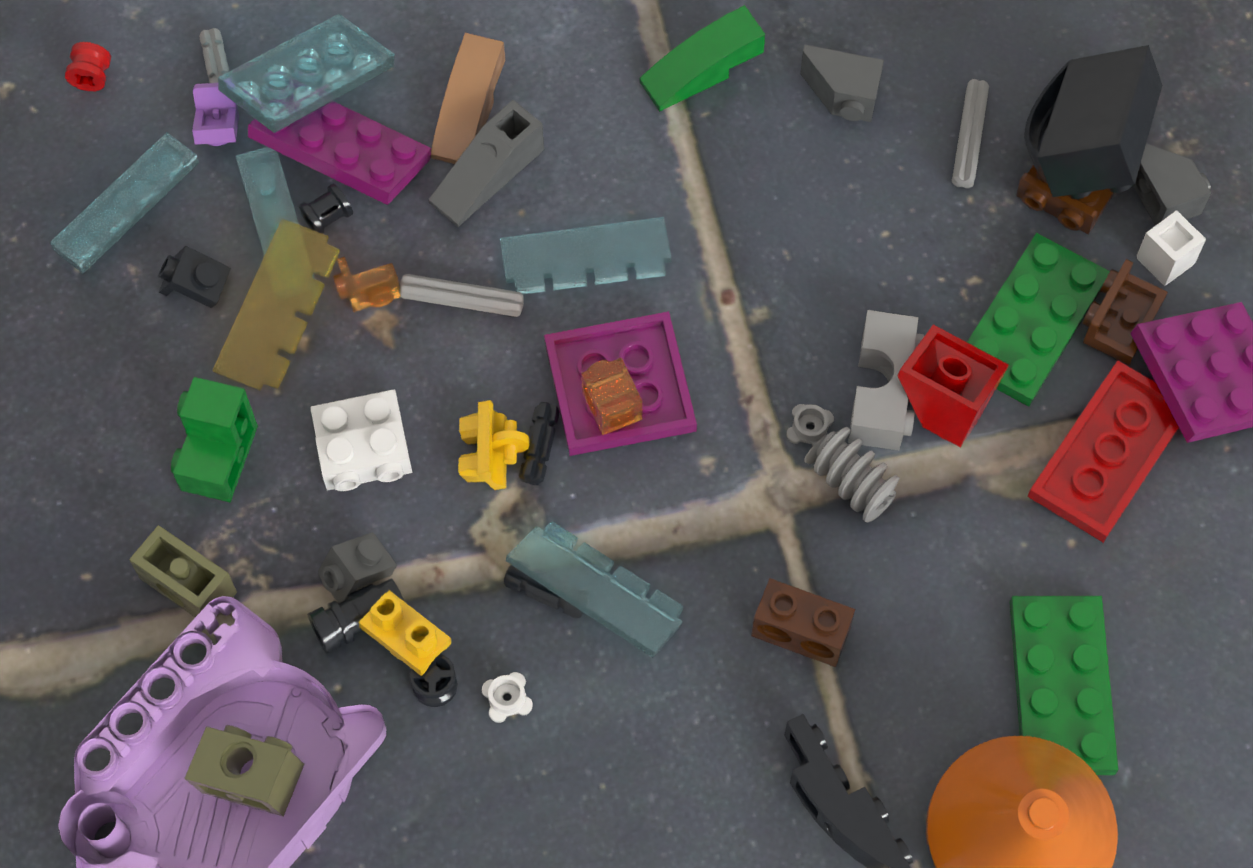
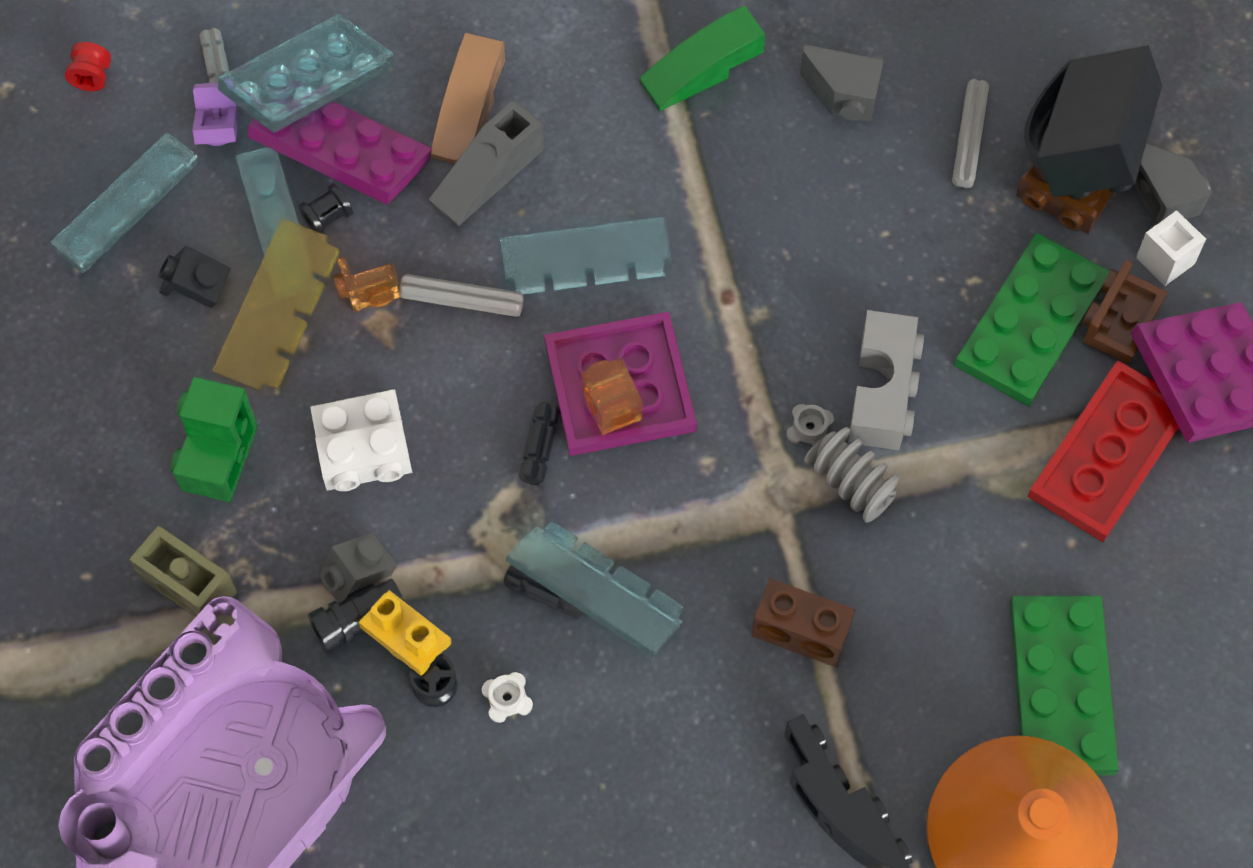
olive brick [184,725,305,817] -> none
yellow hips [458,400,529,490] -> none
red slope [897,325,1009,448] -> none

